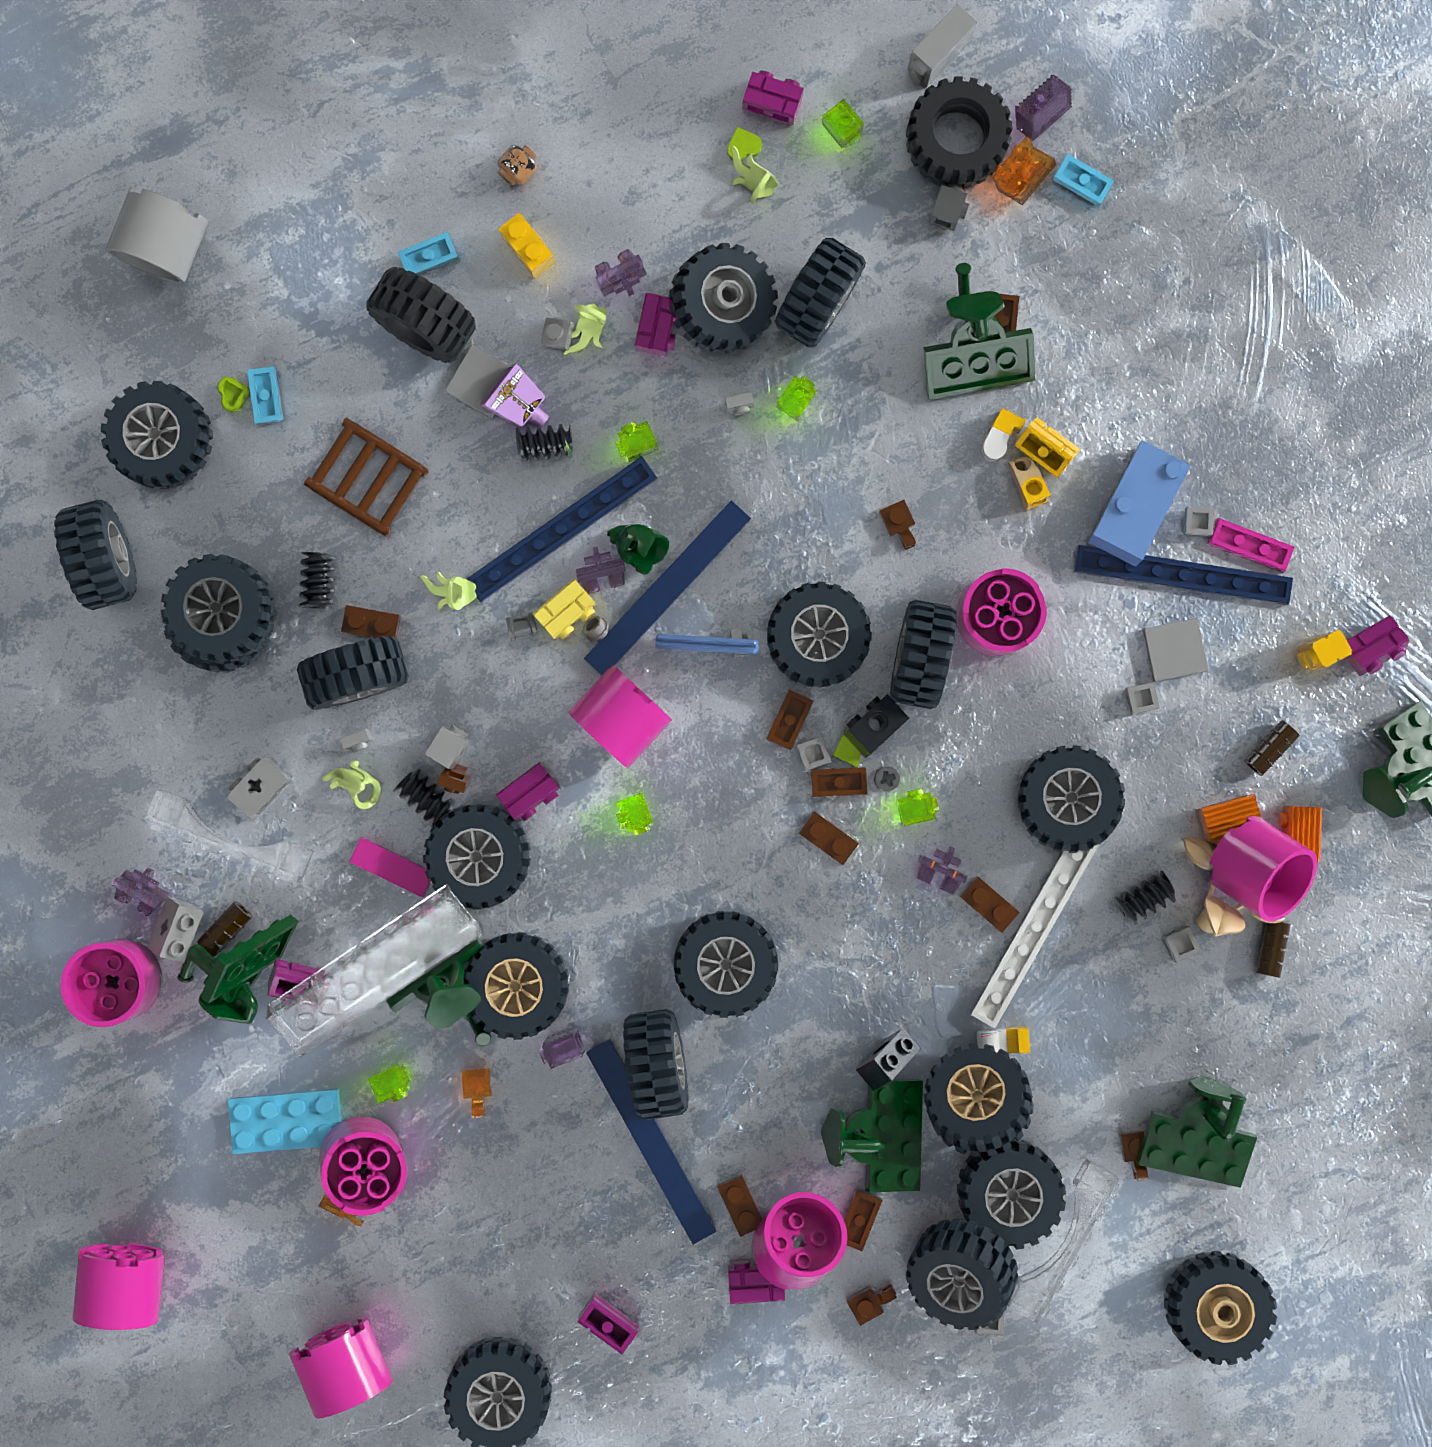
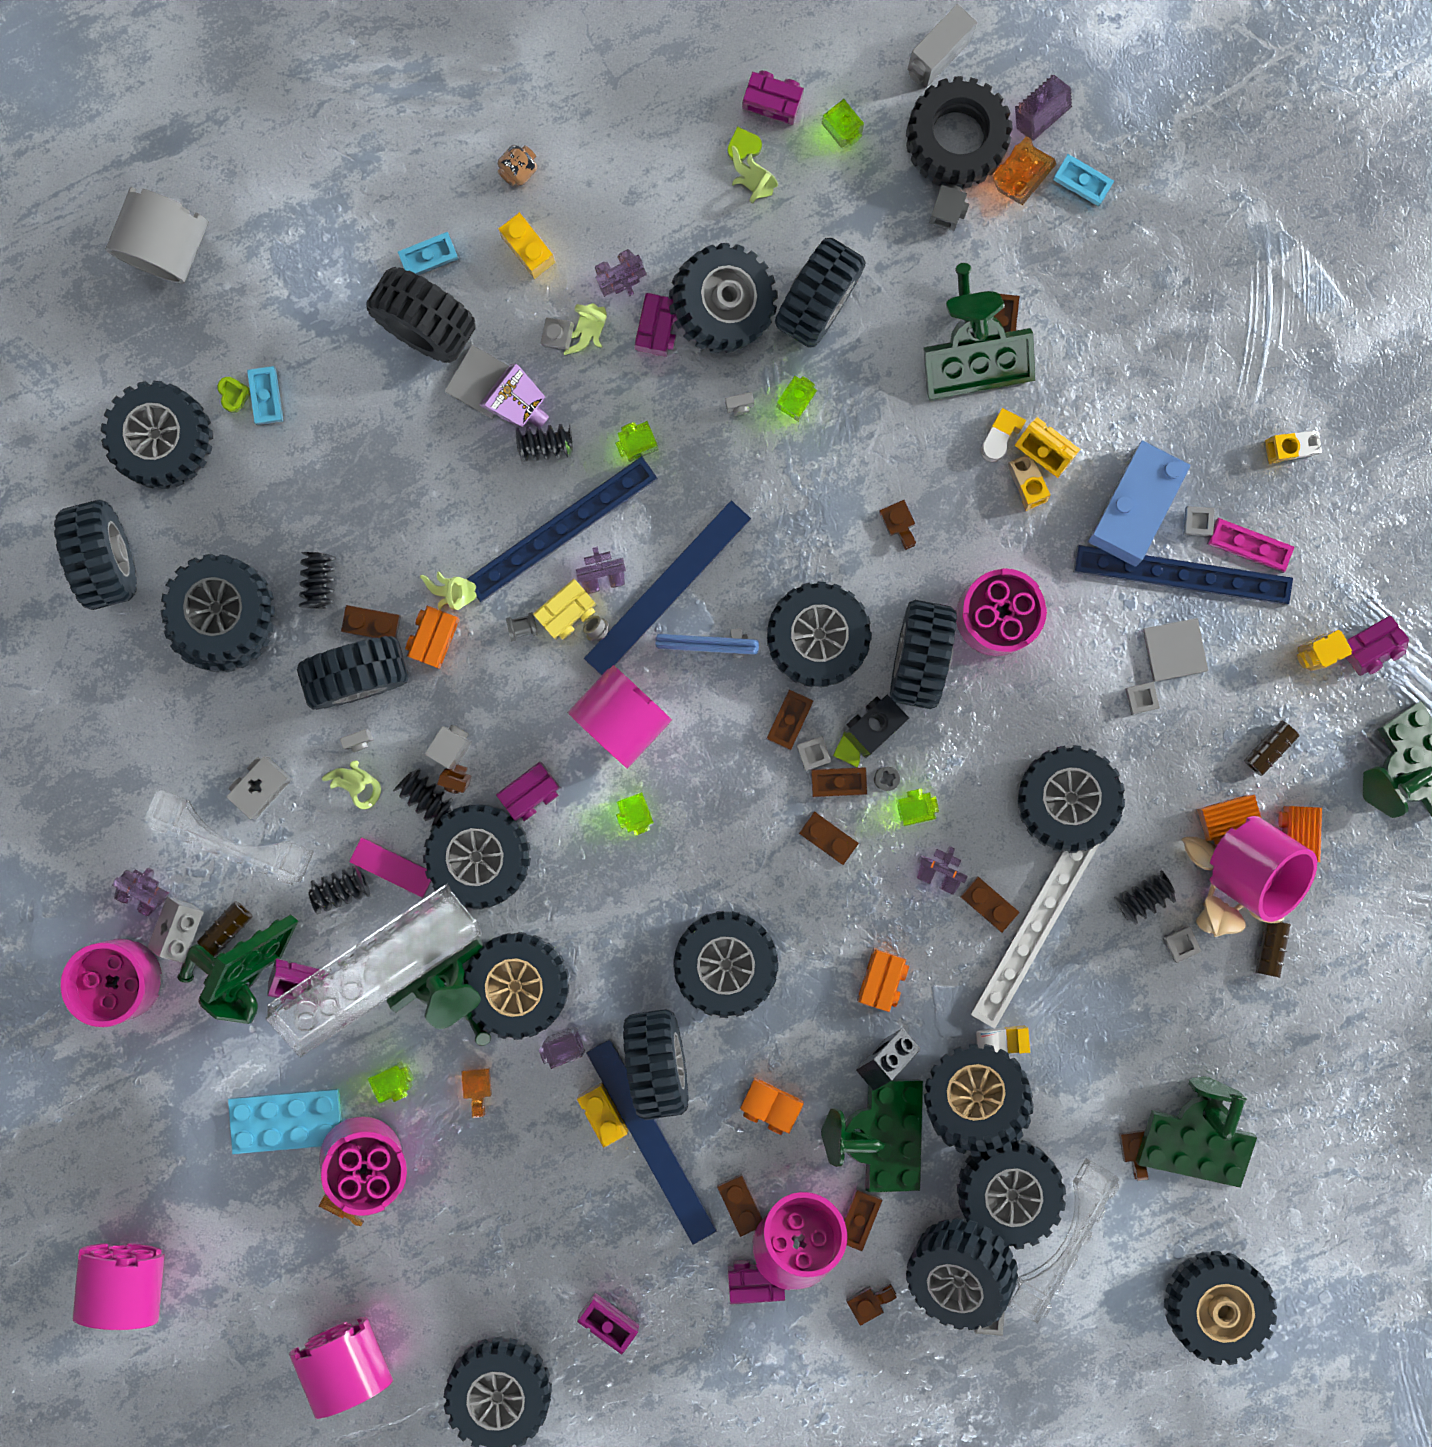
reddish brown bar [304,418,429,537] -> none
dark green helmet [607,524,669,575] -> none
none -> black piece [308,865,370,915]
none -> orange brick [405,605,460,669]
none -> yellow brick [577,1082,629,1148]
none -> orange brick [740,1077,804,1135]
none -> orange brick [857,948,909,1012]
none -> yellow leg [1265,431,1322,464]

